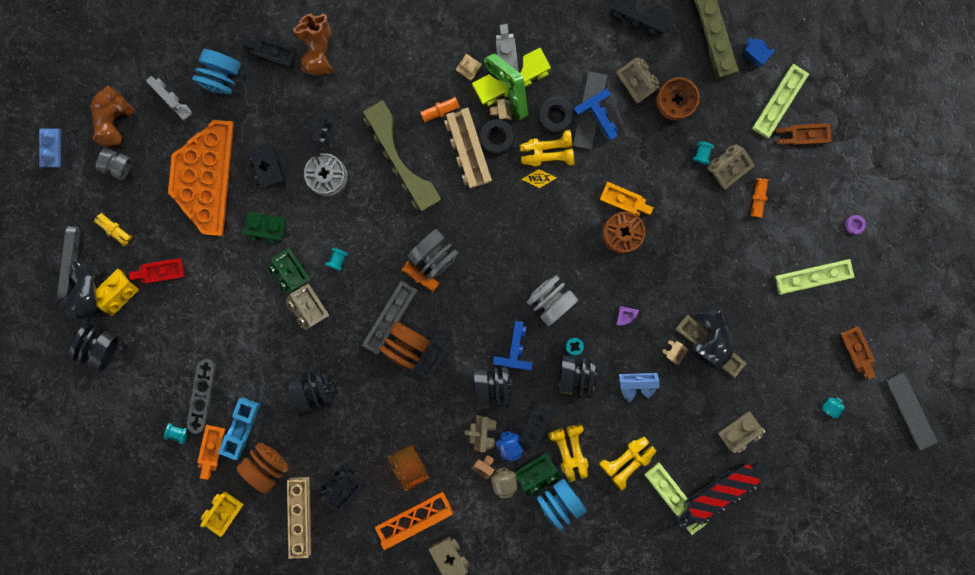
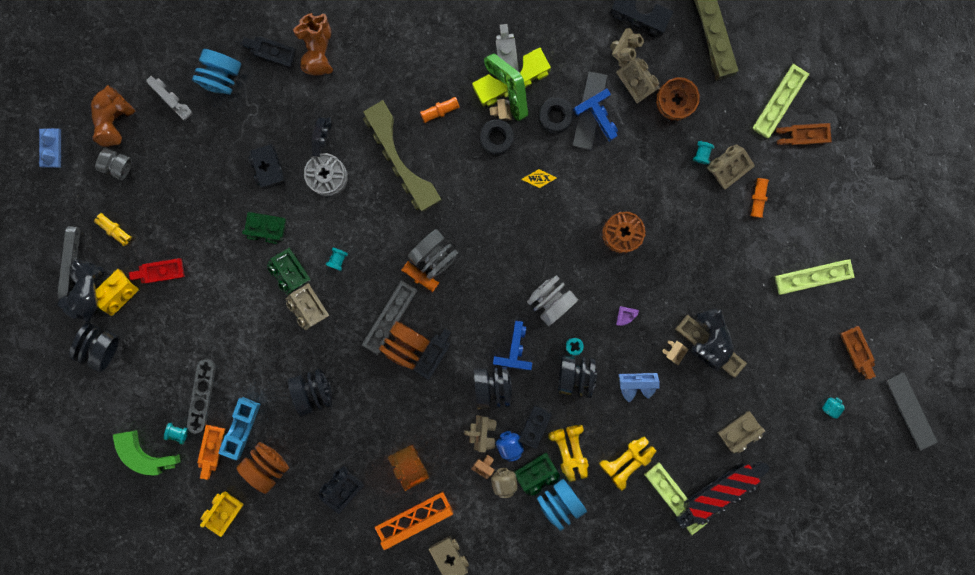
orange plate [168,120,234,236] -> none
tan brick [287,477,311,559] -> none
tan brick [444,108,492,189] -> none
tan tile [456,54,482,81] -> none
yellow piece [519,130,575,167] -> none
light orange hinge [600,182,653,216] -> none
blue brick [742,38,775,68] -> none
medium lavender tile [845,215,866,235] -> none
none -> bright green arch [113,430,180,475]
none -> dark tan hips [610,28,644,67]

